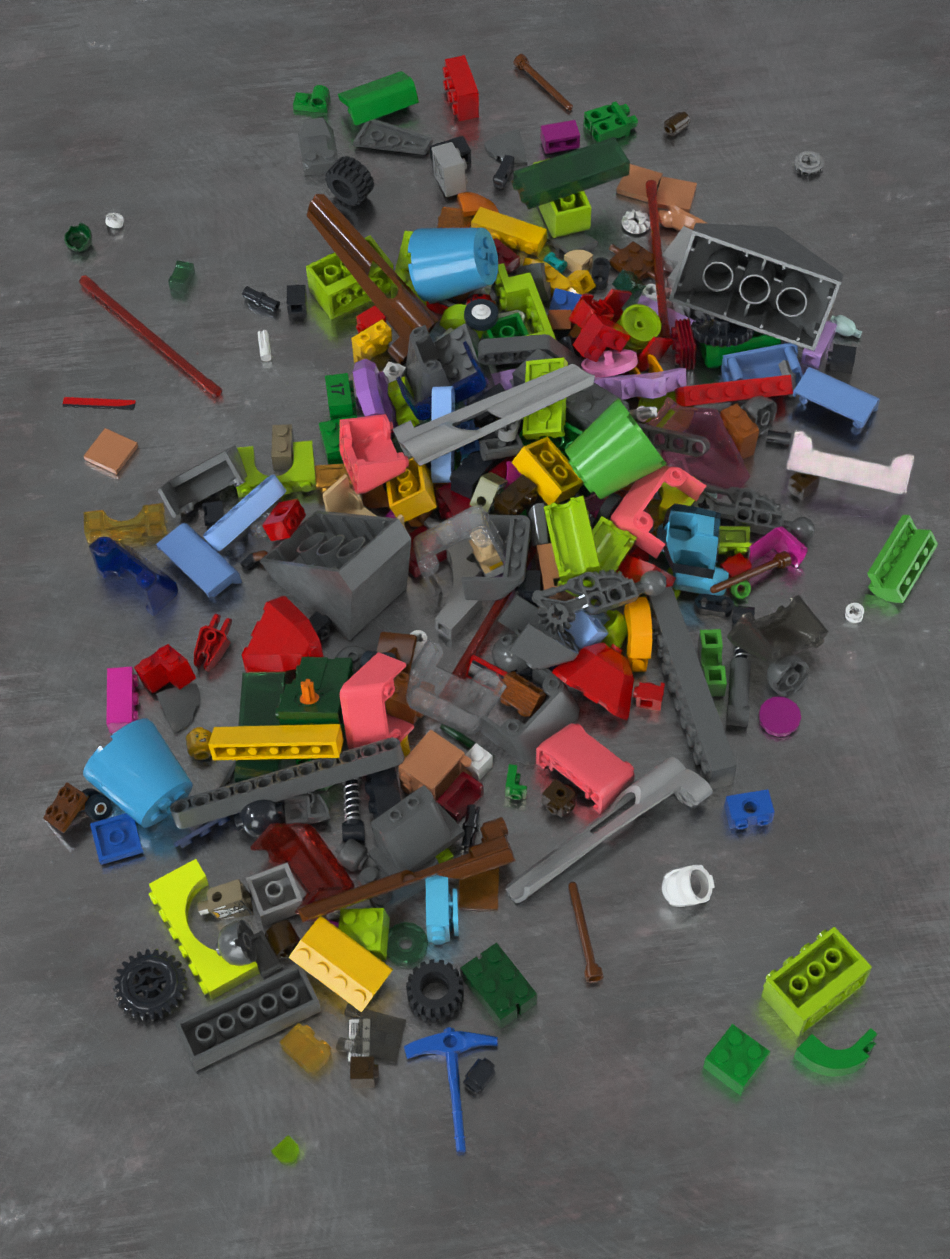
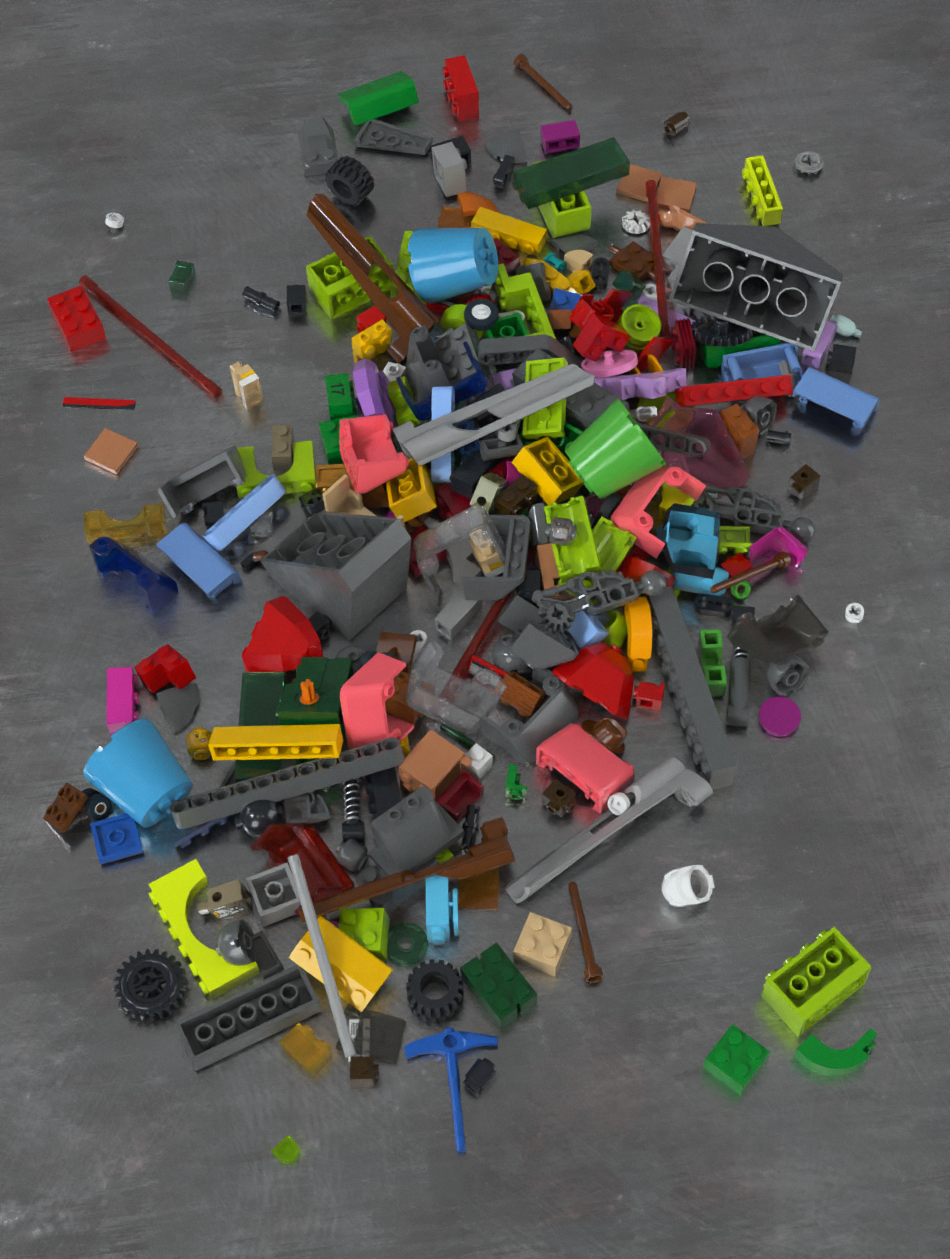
dark green hair [64,223,92,252] -> none
red hinge [194,613,232,672] -> none
white piece [257,330,272,362] -> none
red brick [262,499,306,541] -> none
dark brown piece [264,920,300,959] -> none
green plate [293,85,331,113] -> none
green hips [583,101,638,147] -> none
blue brick [724,789,775,829] -> none
windscreen [786,430,915,495] -> none
bright green brick [867,515,938,603] -> none
none -> red brick [47,285,106,352]
none -> tan hips [230,362,264,410]
none -> light grey piece [288,854,356,1058]
none -> black piece [299,490,325,514]
none -> tan brick [513,912,572,977]
none -> dark grey head [545,517,576,546]
none -> reddish brown piece [582,717,627,754]
none -> white tile [607,792,630,815]
none -> neon yellow brick [742,155,783,226]

